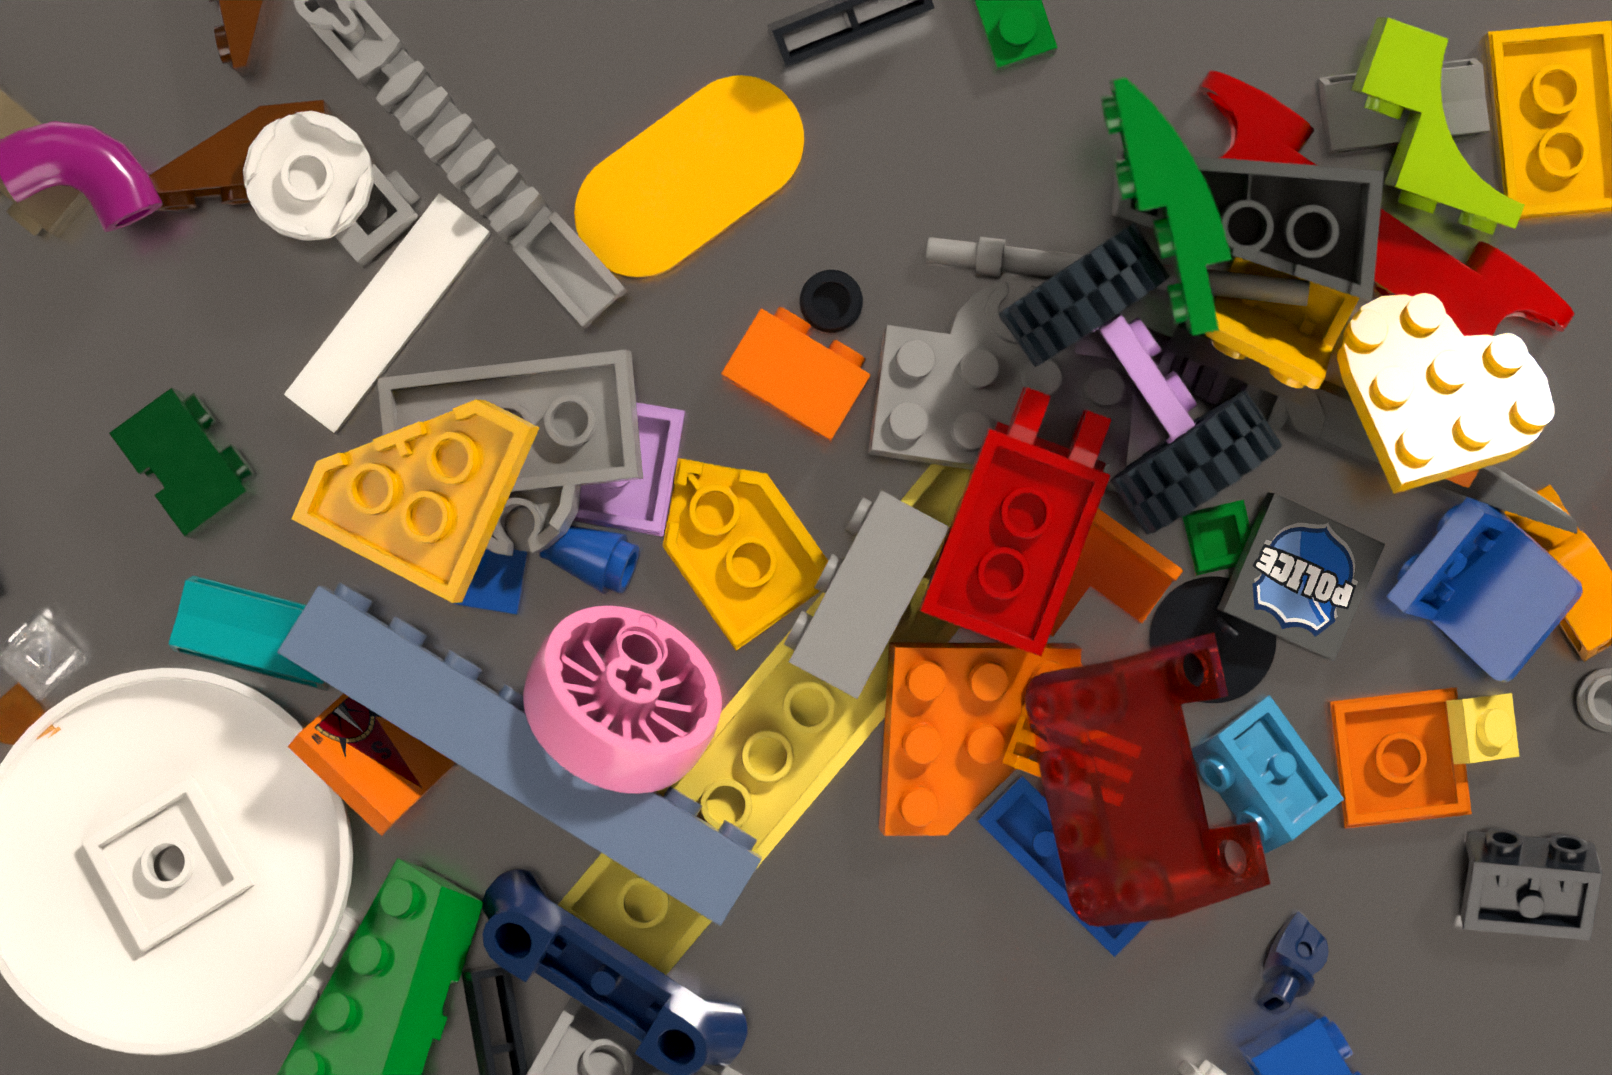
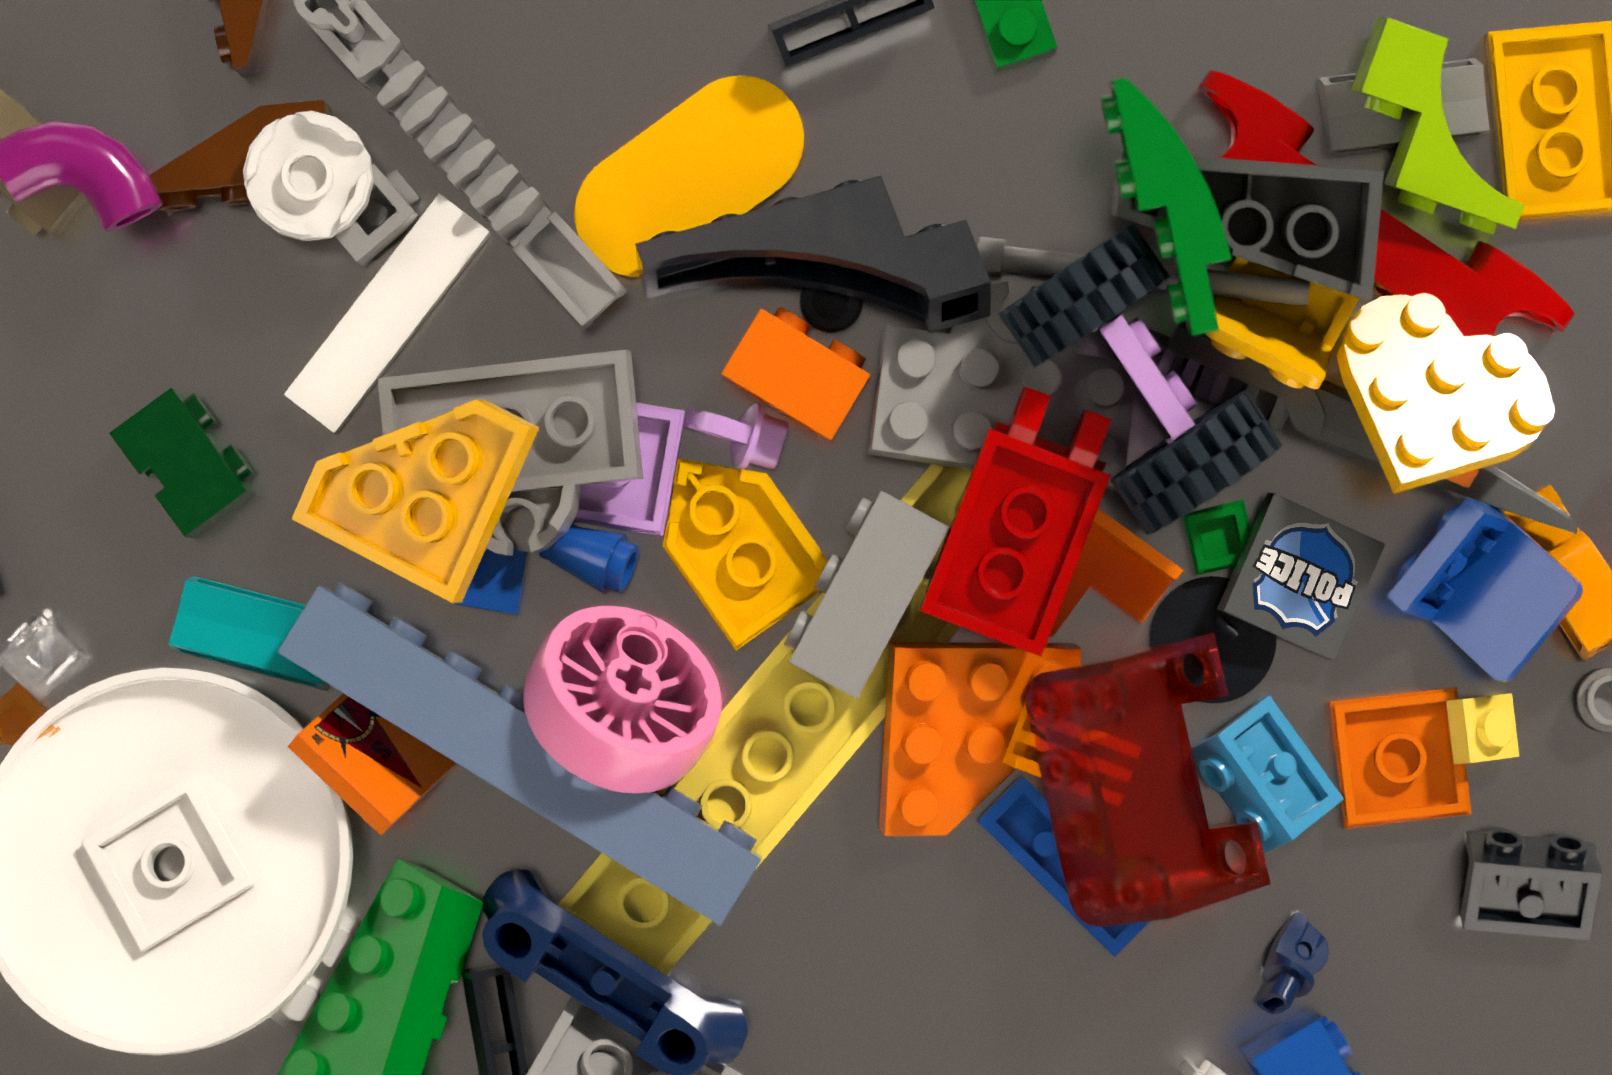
none -> black arch [635,175,991,333]
none -> lavender piece [684,403,788,470]

